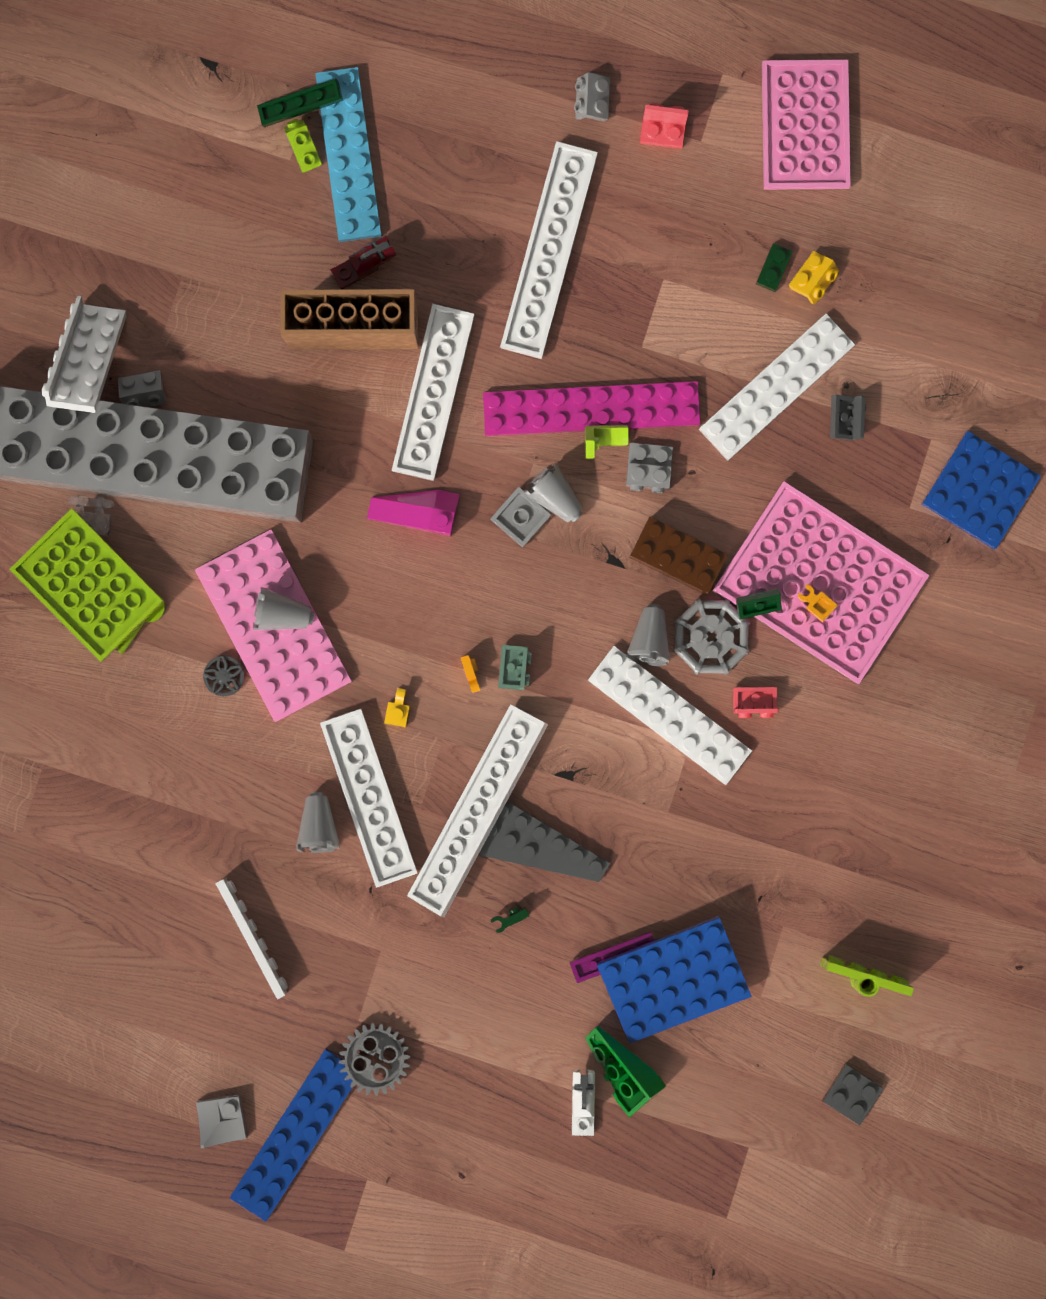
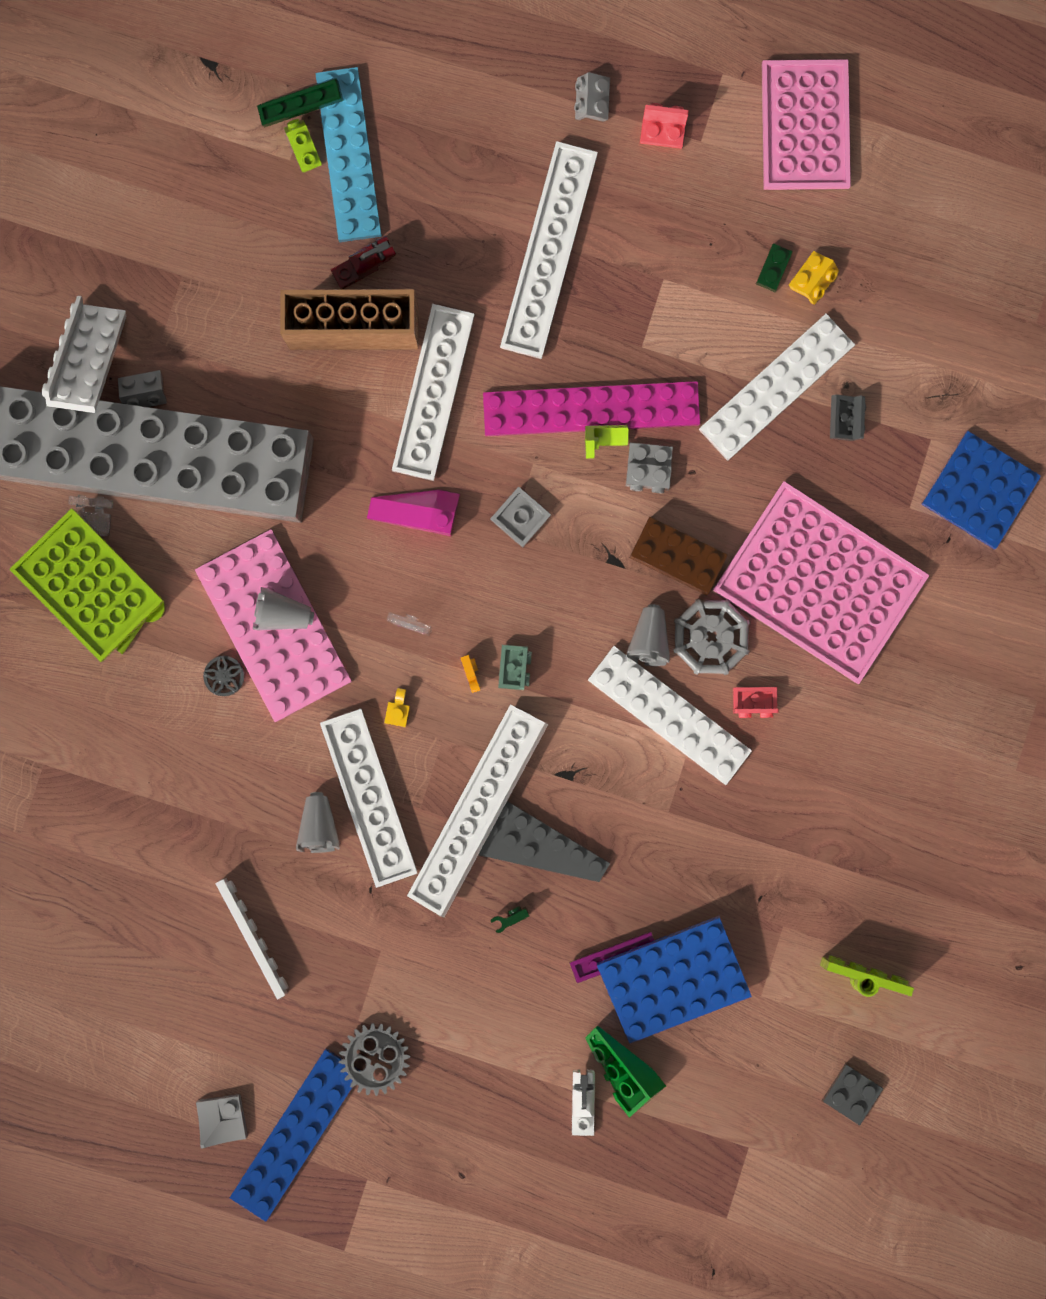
light grey cone [524,463,583,522] -> none
dark green plate [736,589,782,619] -> none
light orange plate [797,584,838,623] -> none
none -> clear plate [387,612,433,636]

